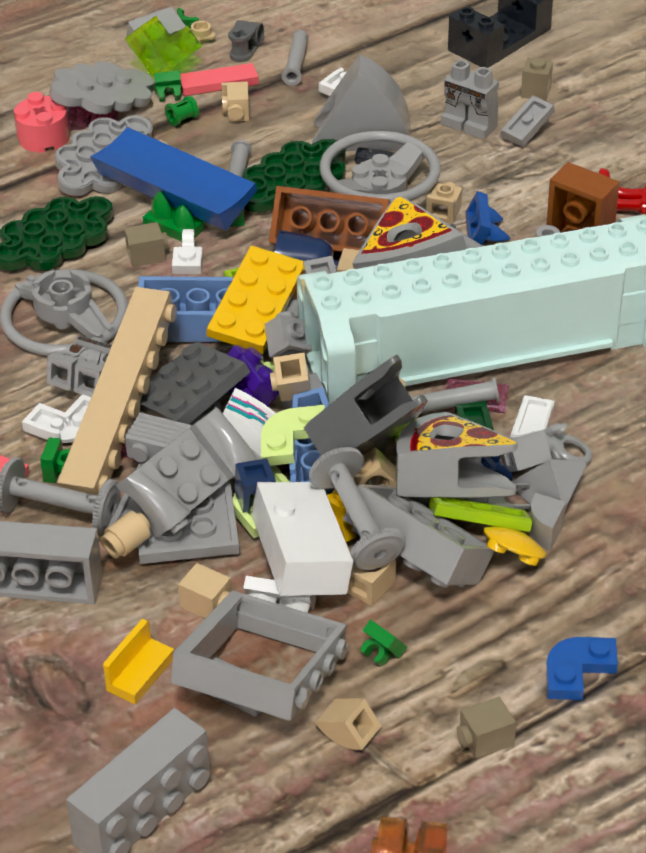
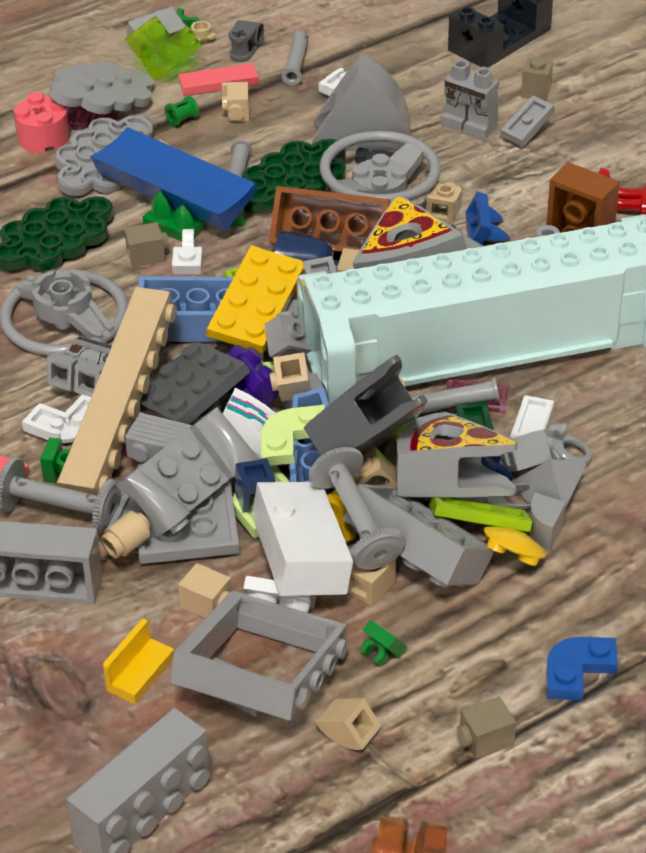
green tile [154,70,181,102] -> none

